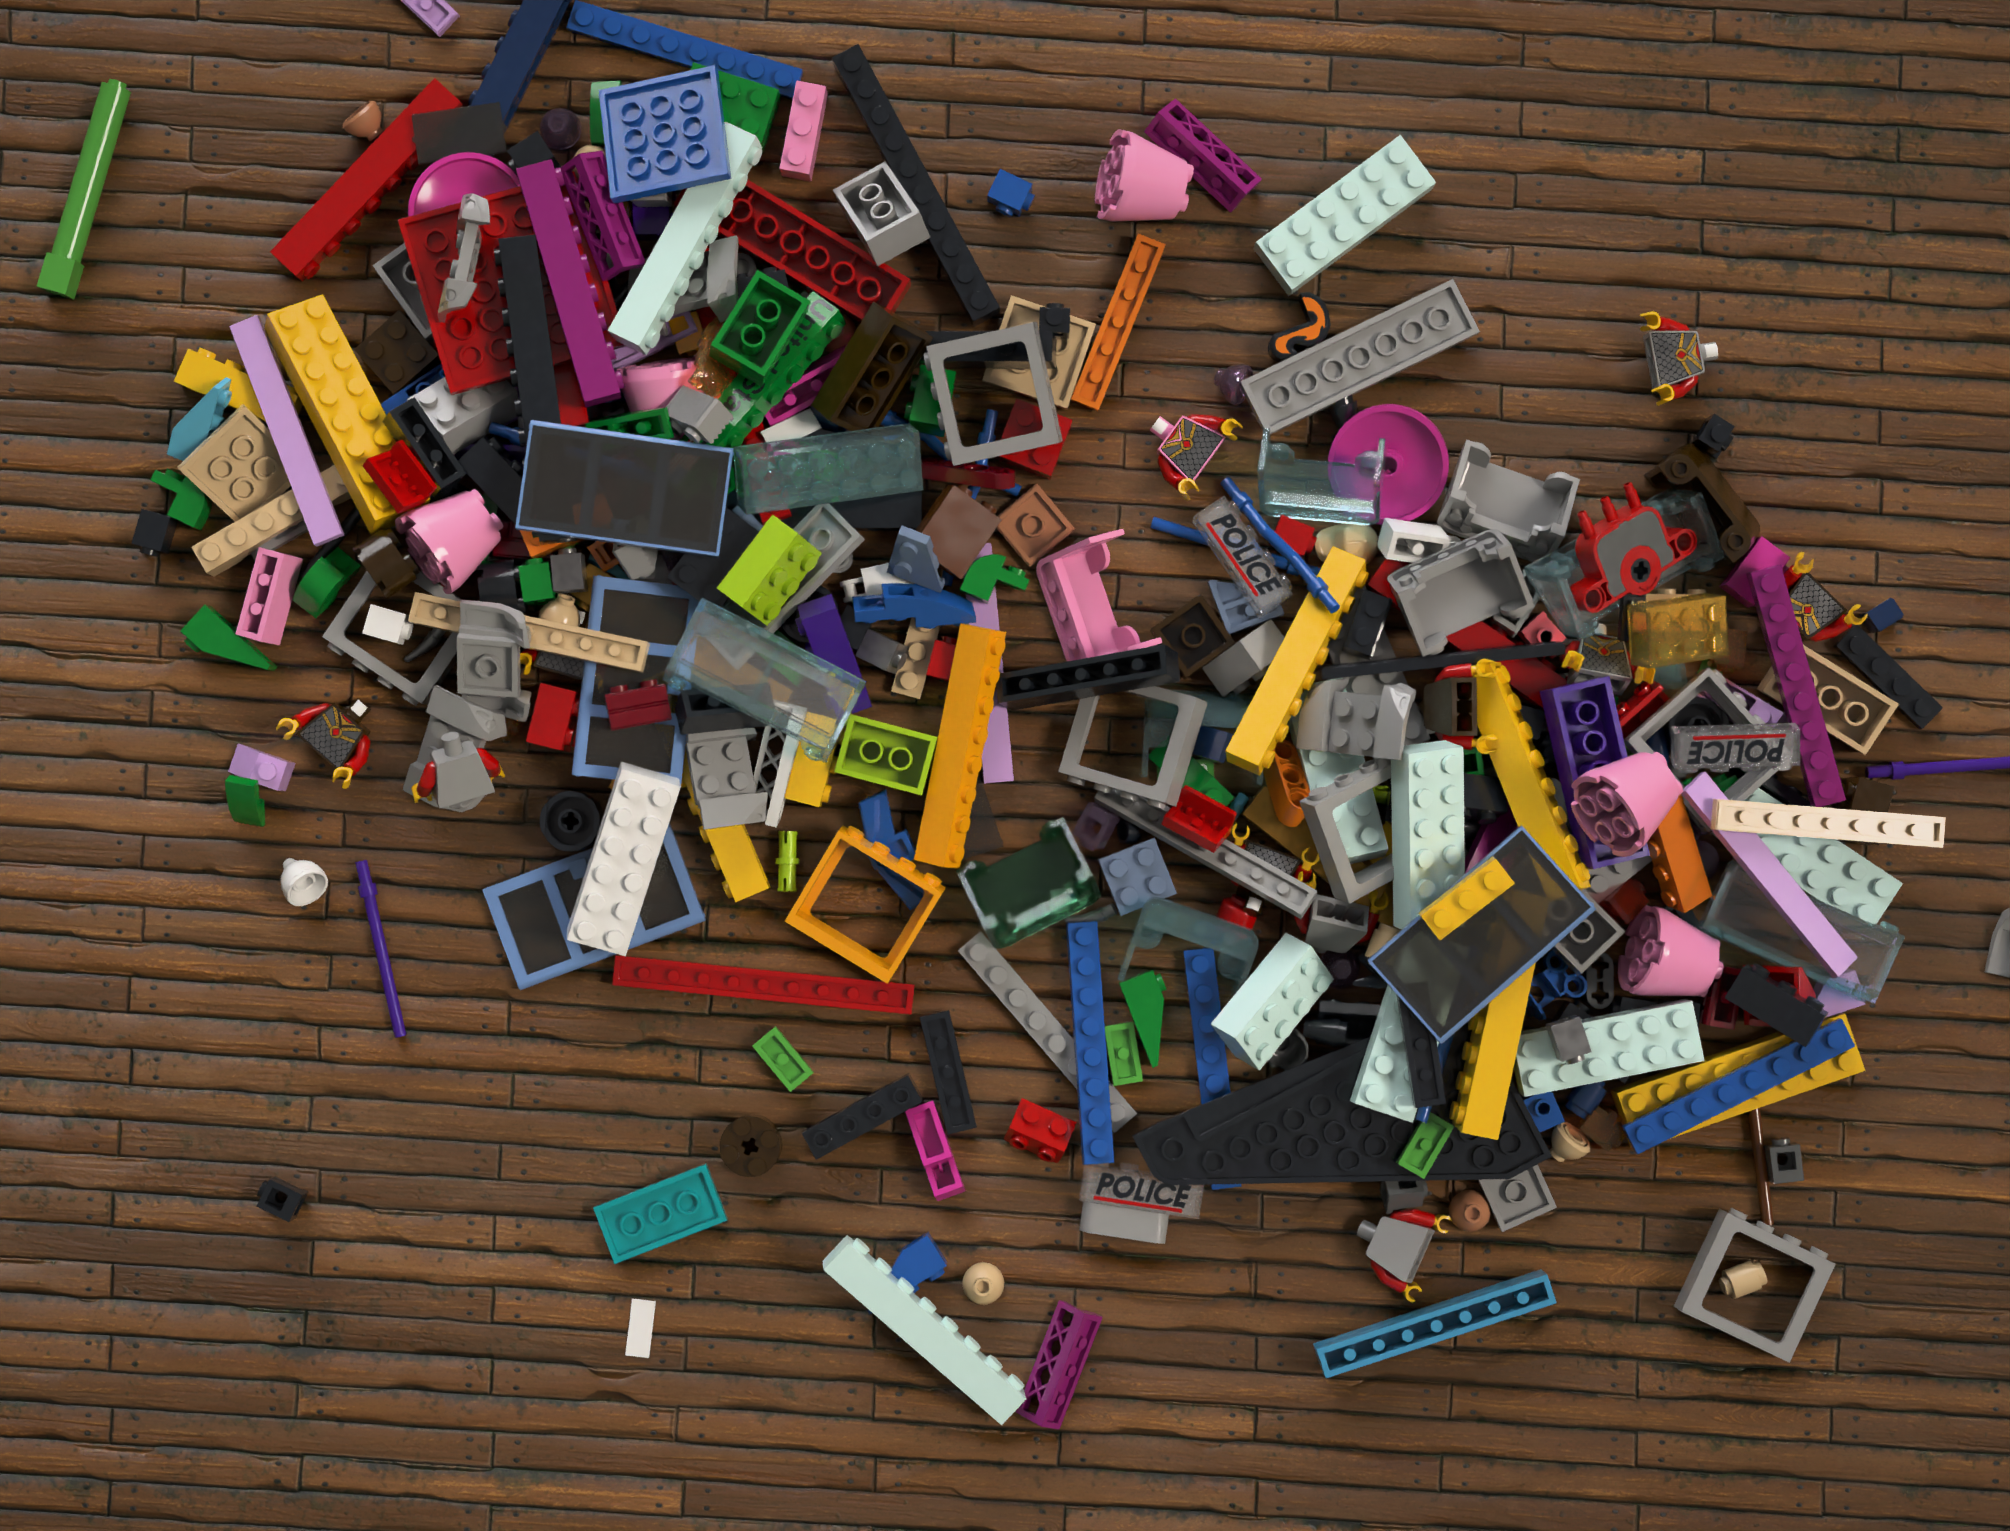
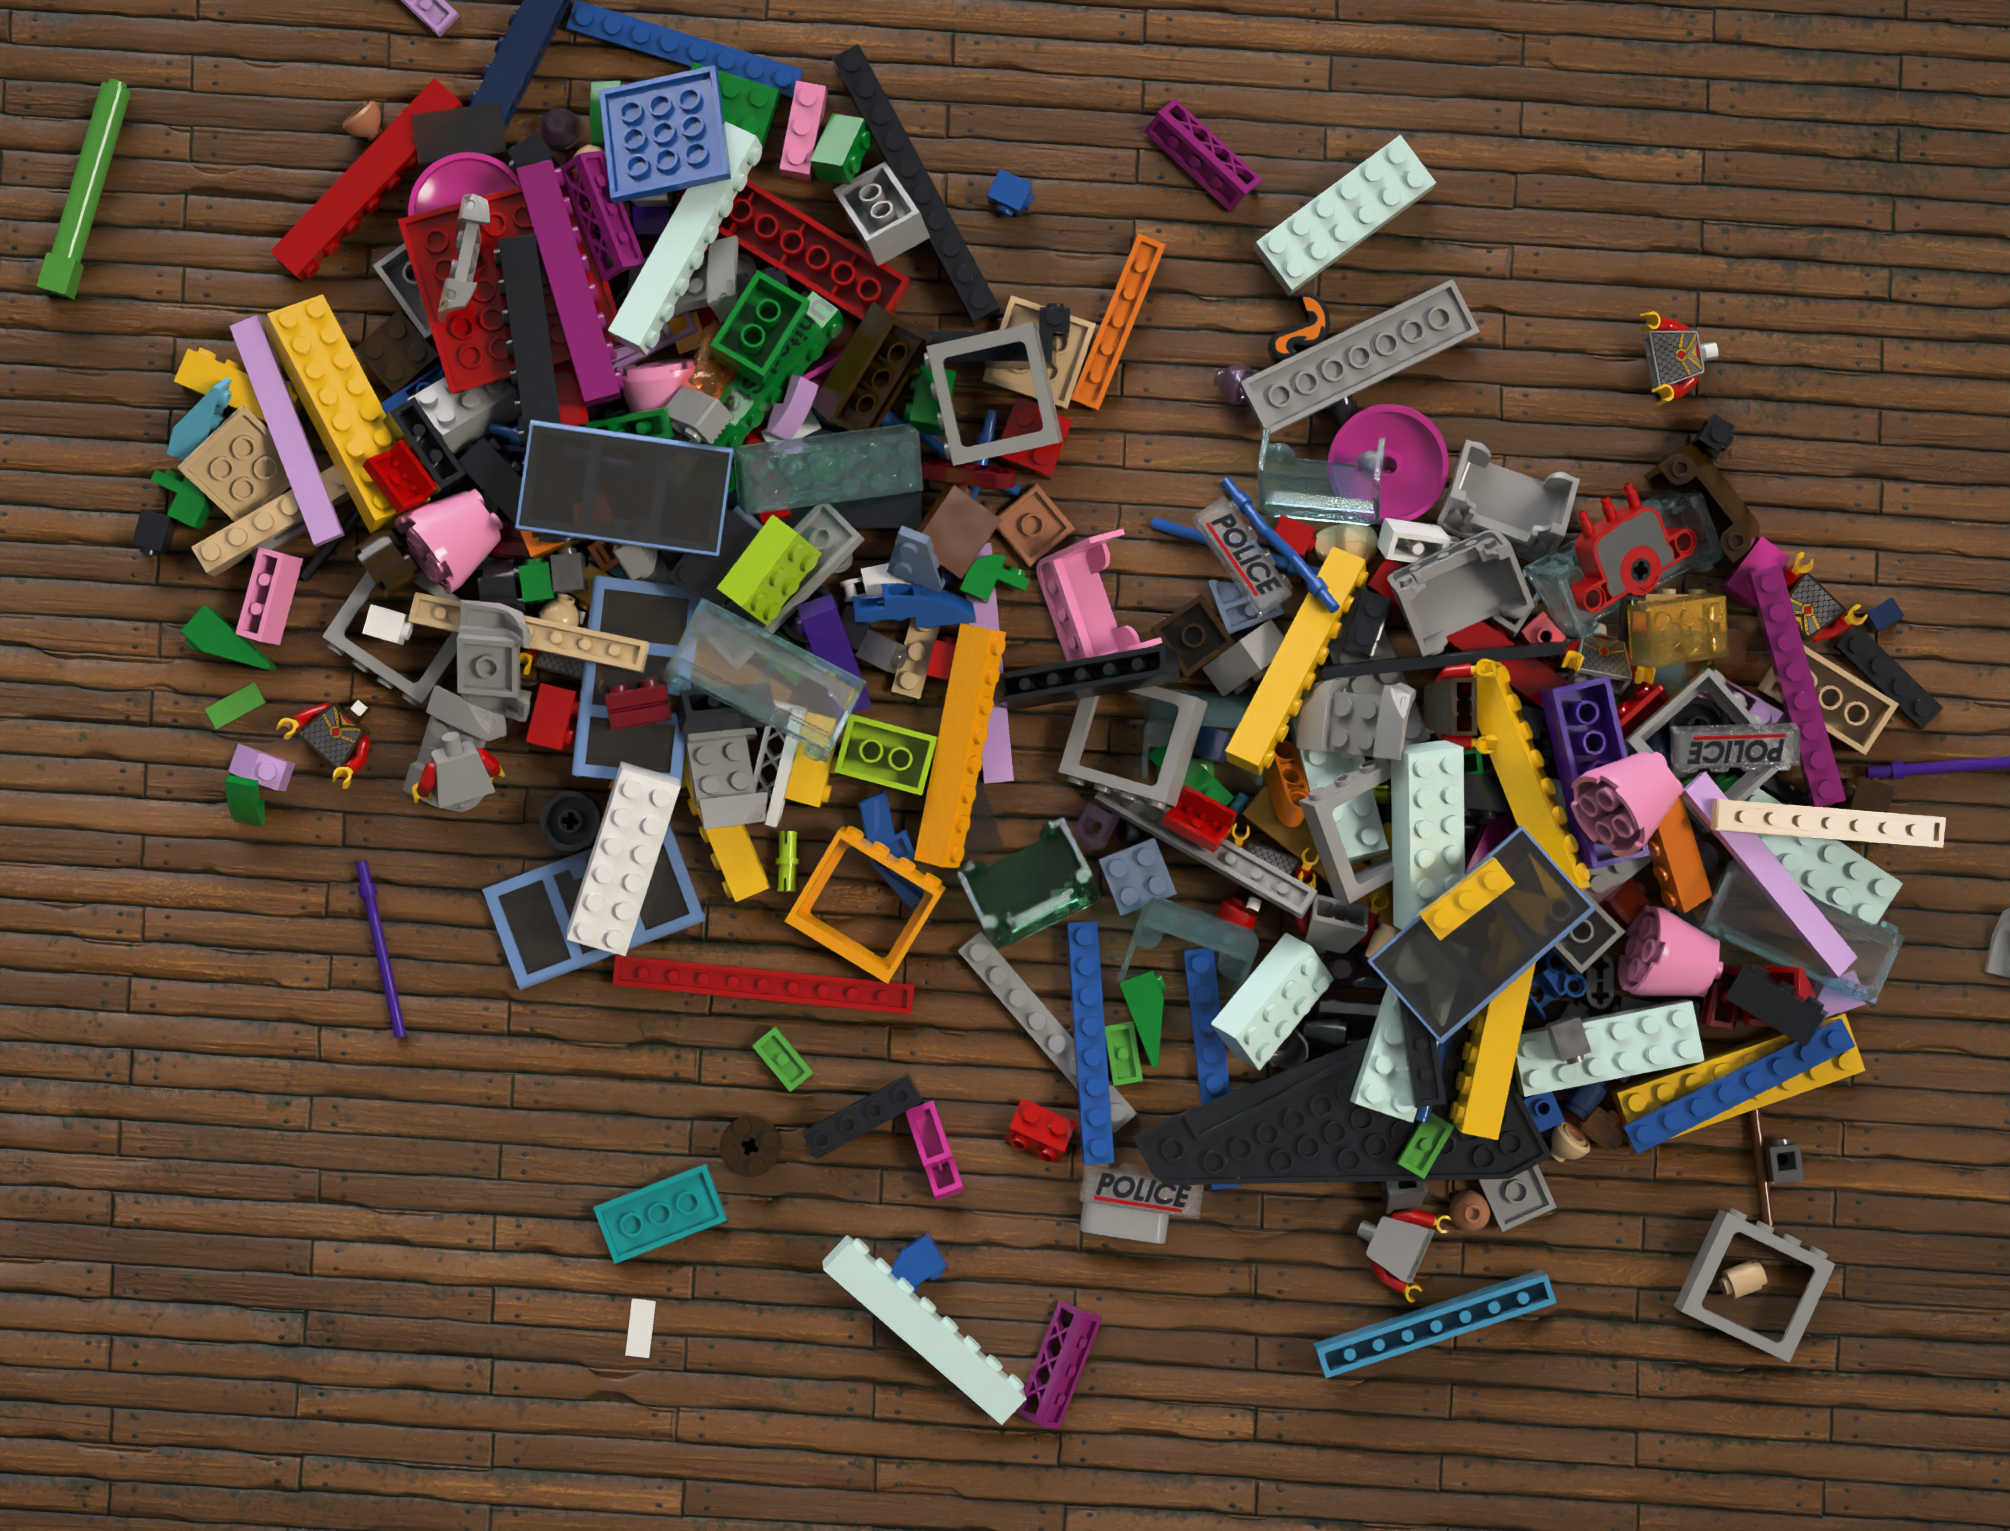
black brick [257,1176,309,1222] -> none
white helmet [281,858,328,906] -> none
green brick [293,547,361,619] -> none
flat silver helmet [404,628,446,662] -> none
black plate [920,1010,977,1134] -> none
tan brick [962,1262,1004,1305] -> none
flat silver helmet [1064,903,1117,923] -> none
bright pink cone [1095,129,1194,222] -> none
torso [1150,414,1243,501] -> none
none -> bright green sticker [205,682,266,730]
none -> lavender slope [766,375,819,441]
none -> brick [810,113,872,185]

